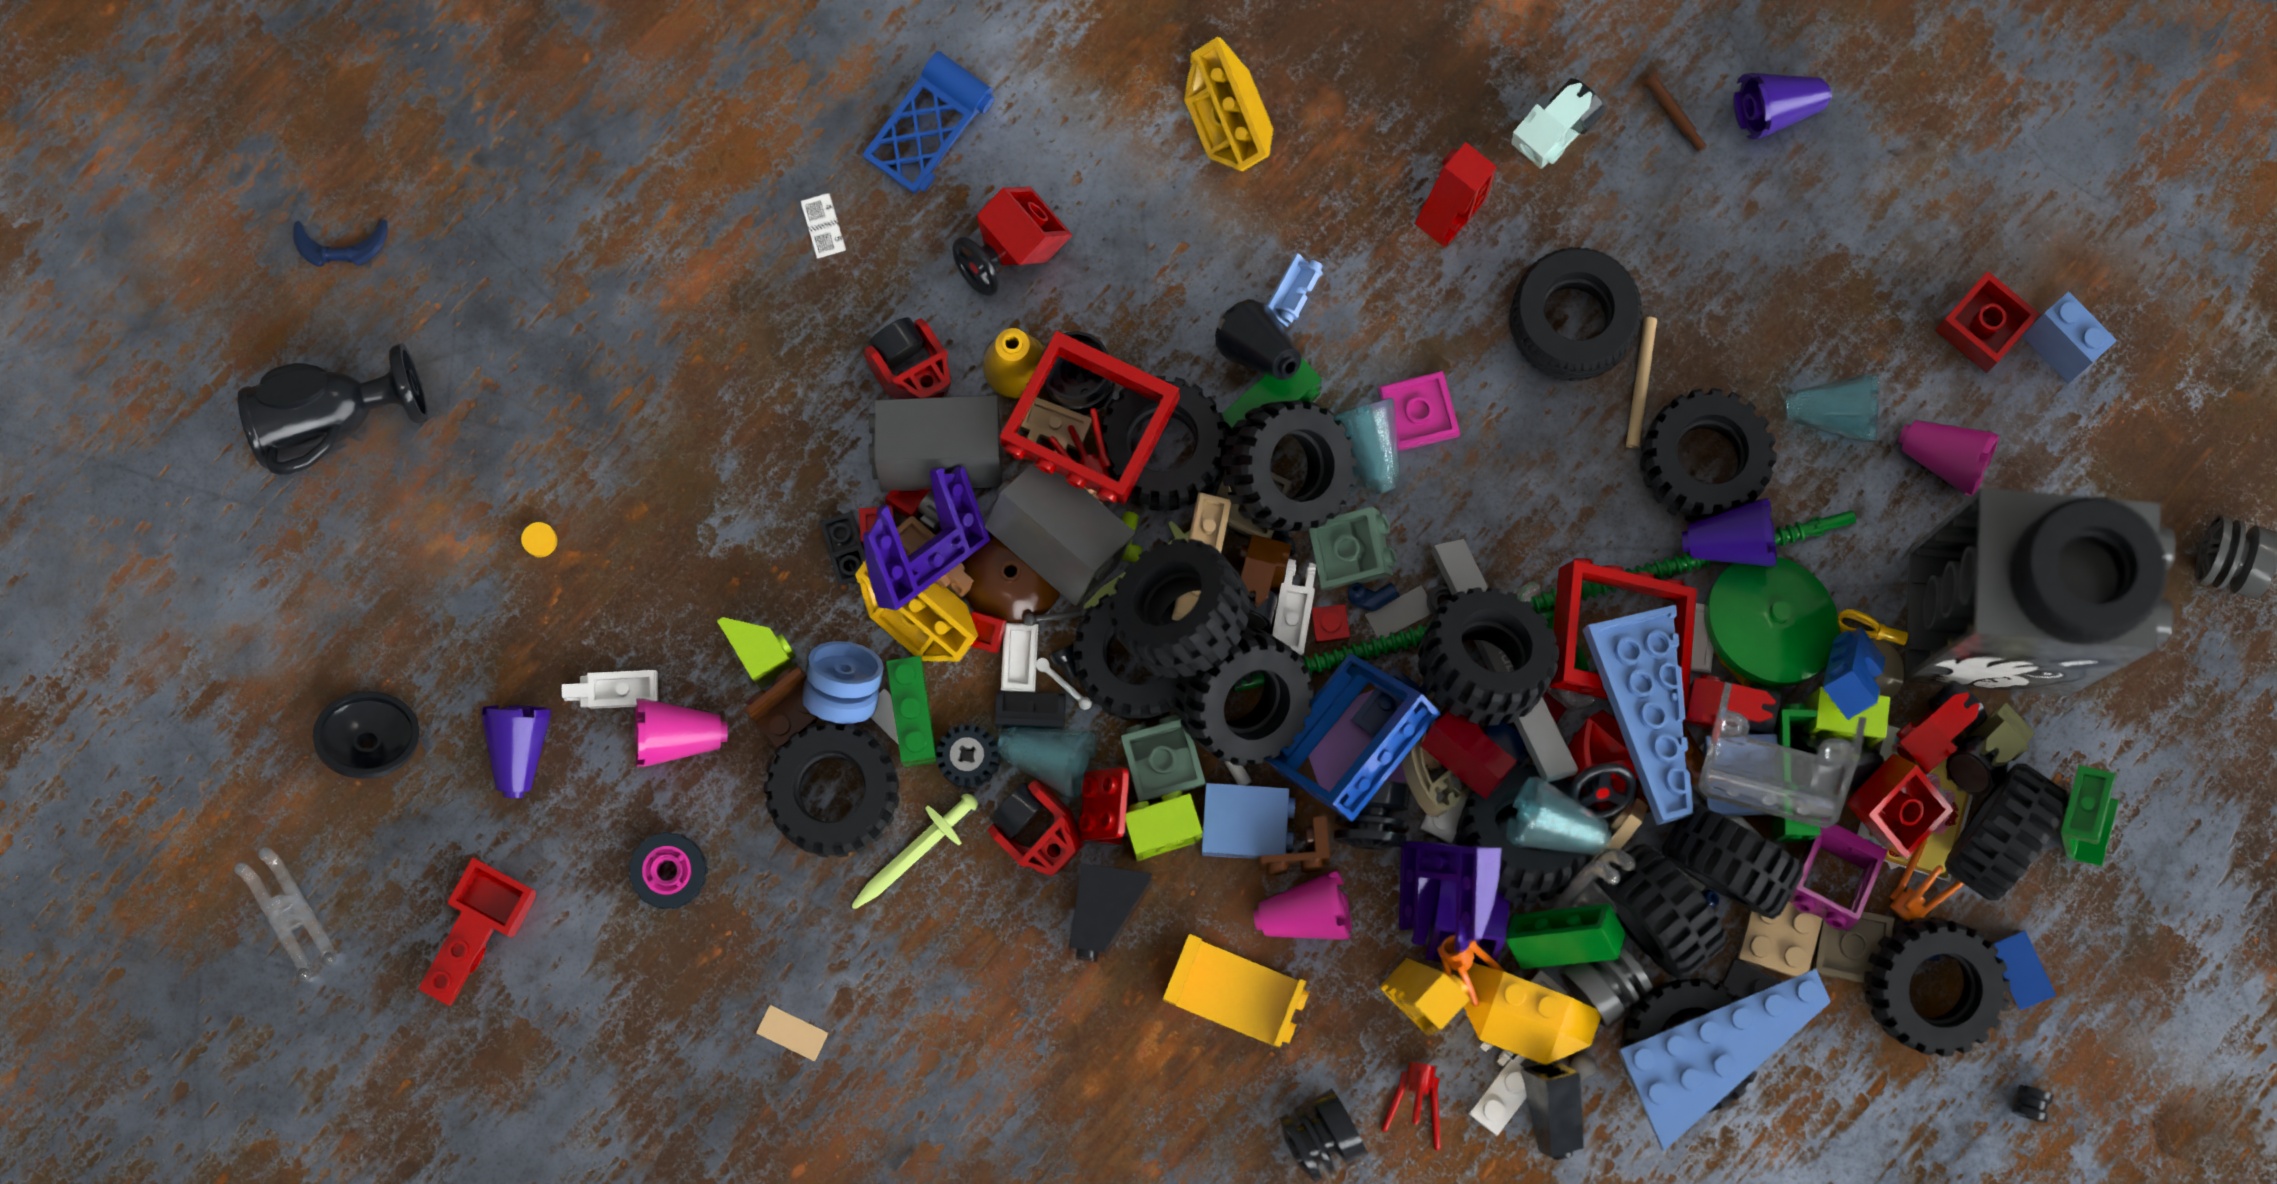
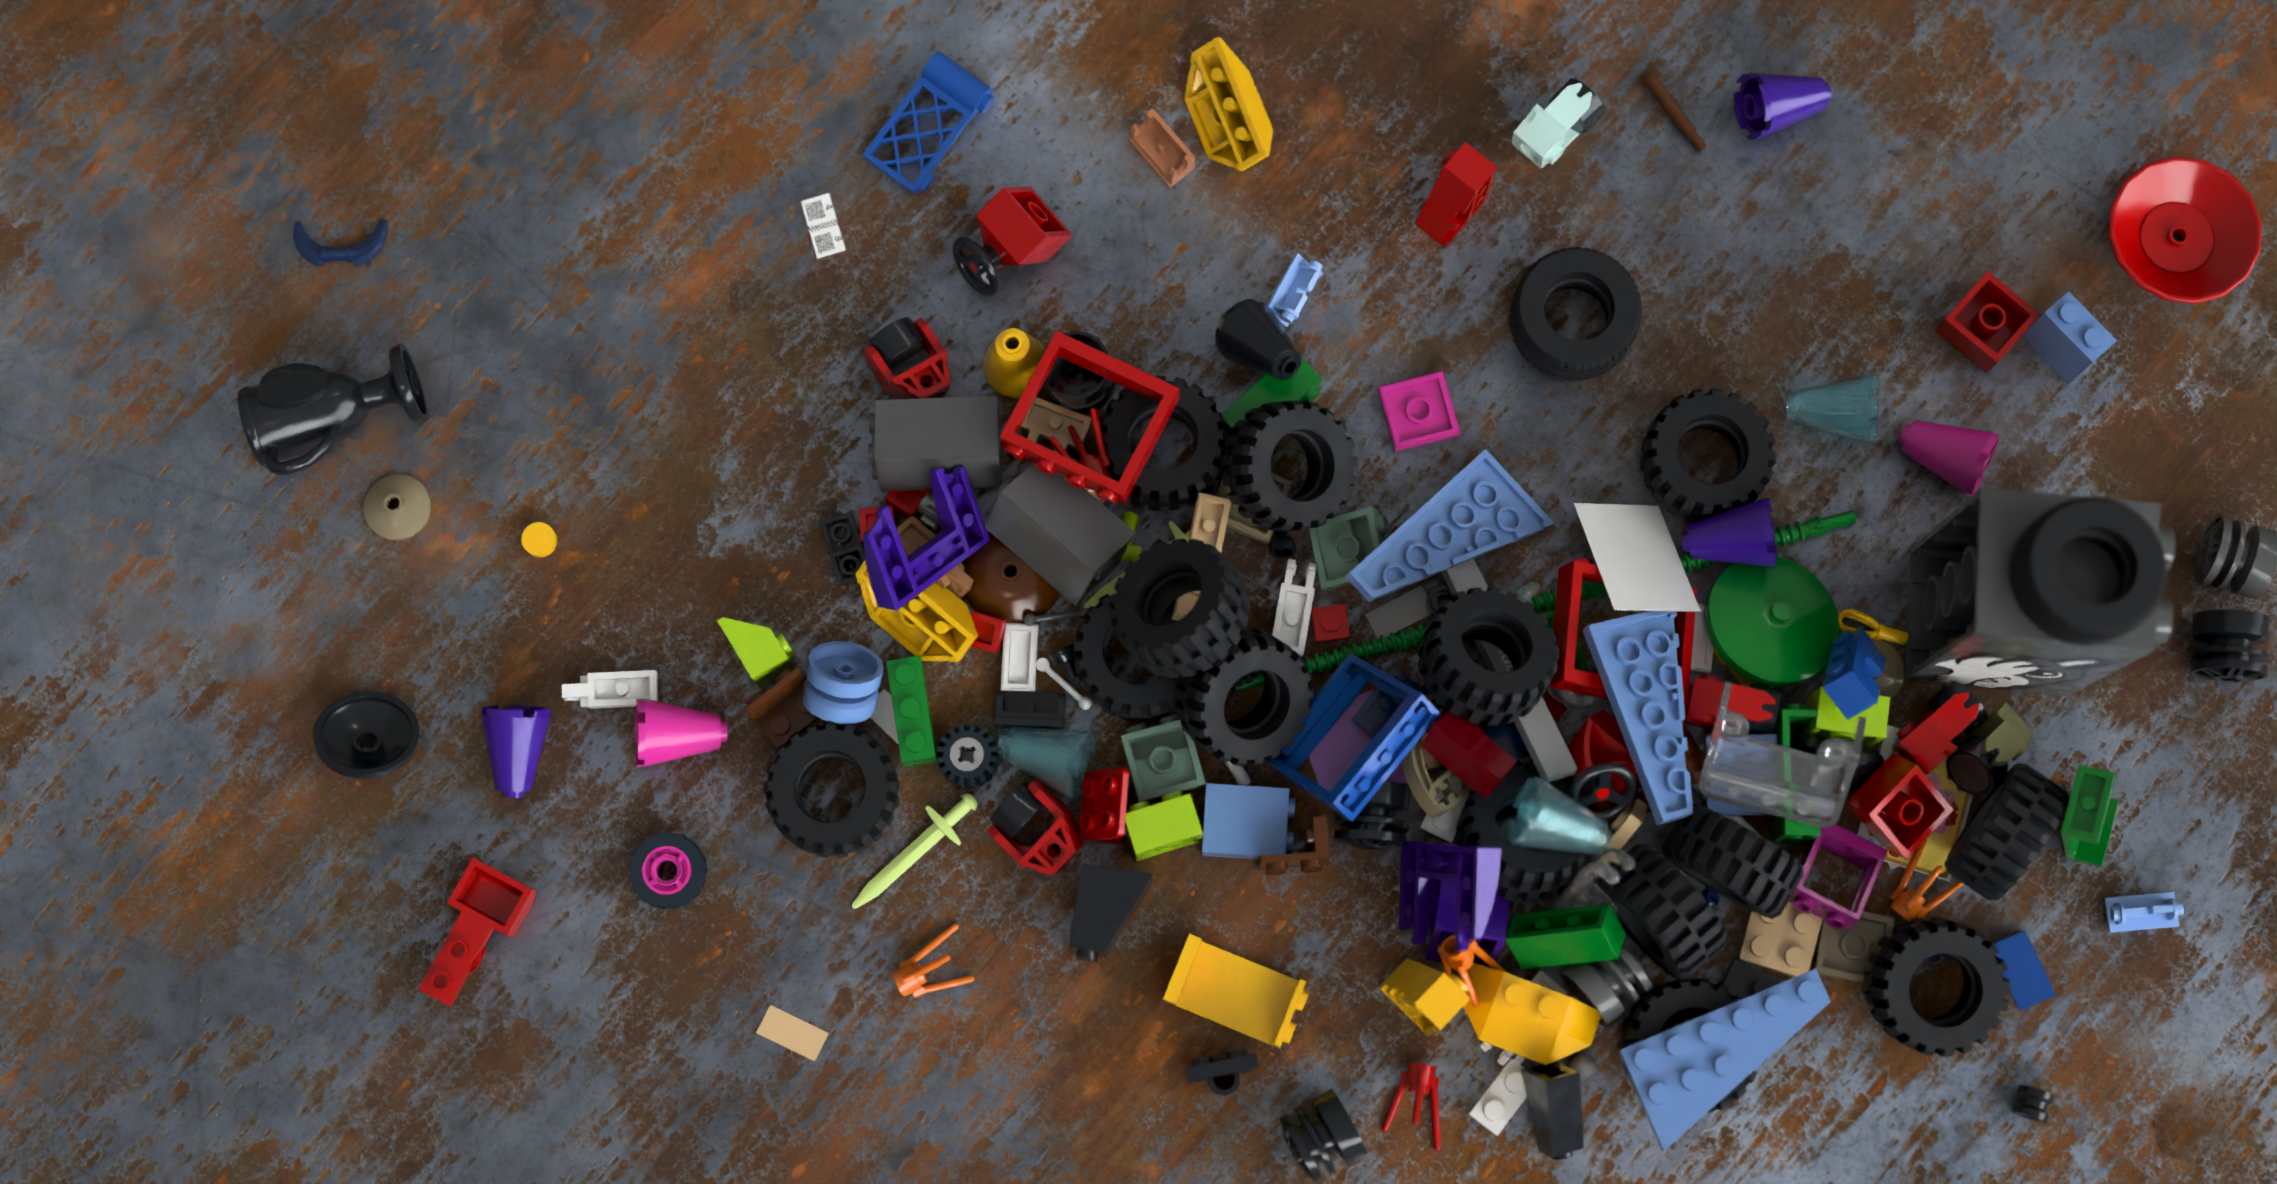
clear piece [234,847,337,981] -> none
reddish brown piece [1238,534,1292,631] -> none
dark pink cone [1253,870,1352,940] -> none
clear light blue cone [1333,397,1400,494] -> none
dark blue arm [1348,583,1400,612] -> none
tan piece [1626,317,1657,449] -> none
none -> dark tan dish [363,474,432,540]
none -> orange plant [892,923,974,998]
none -> nougat hinge [1127,108,1195,189]
none -> black plate [1186,1048,1259,1096]
none -> medium blue wing [1345,449,1555,602]
none -> white sticker [1574,503,1701,612]
none -> light blue hinge [2104,892,2184,933]
none -> red dish [2108,156,2262,304]
none -> black wheel [2191,609,2269,683]

